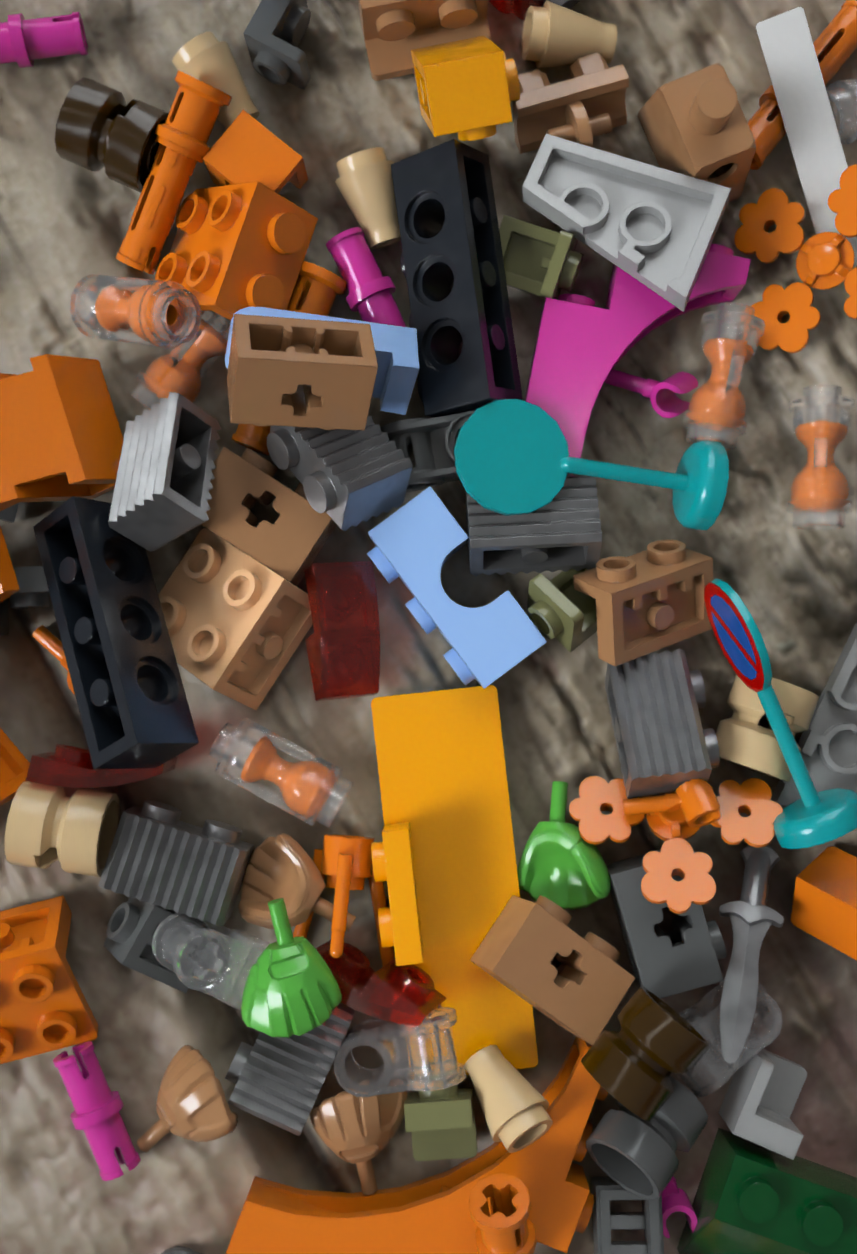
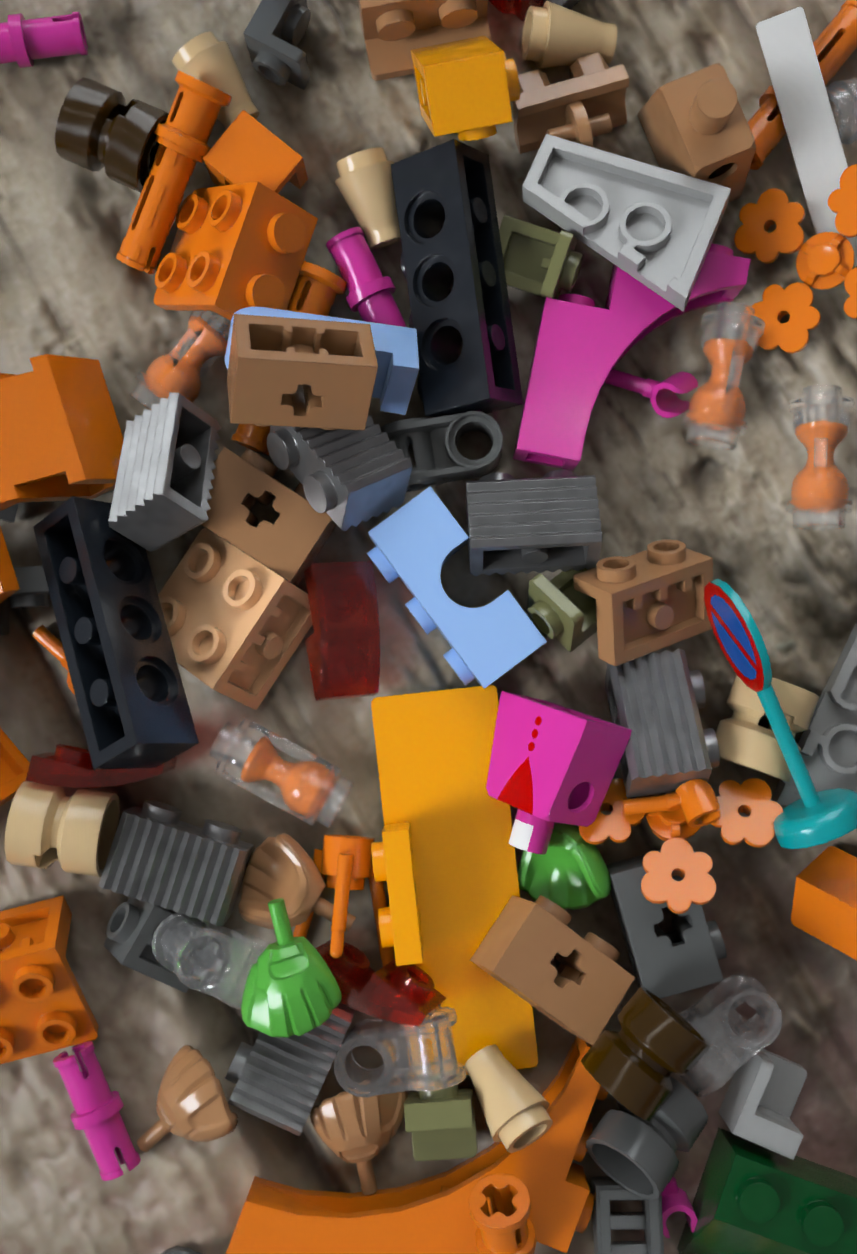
clear piece [70,274,201,349] -> none
teal piece [454,399,729,530] -> none
flat silver sword [719,845,784,1064] -> none
none -> dark pink torso [486,691,632,855]

